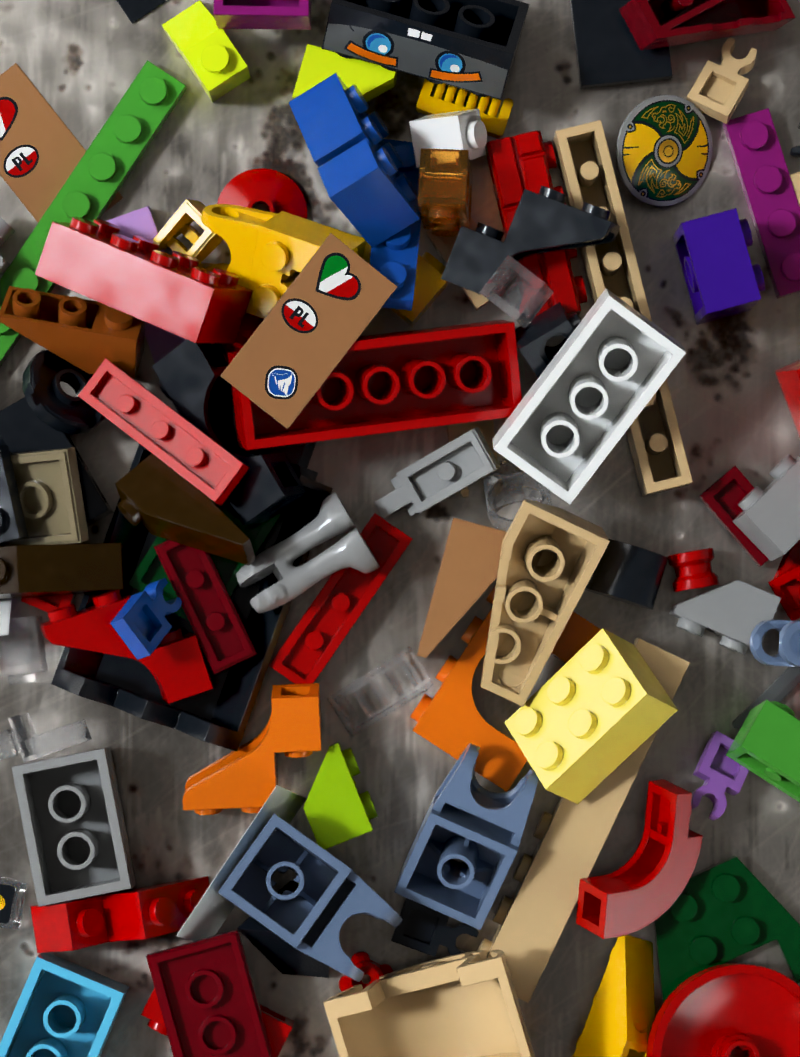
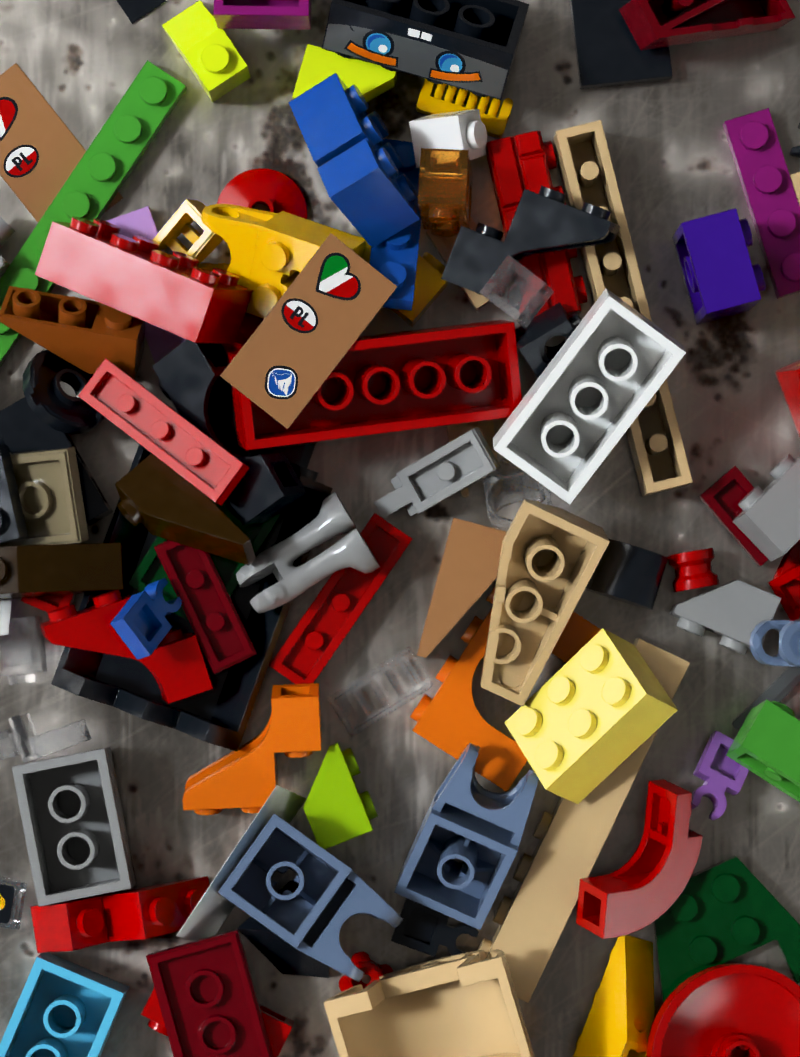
shield [616,95,713,206] -> none
tan plate [686,37,757,124] -> none

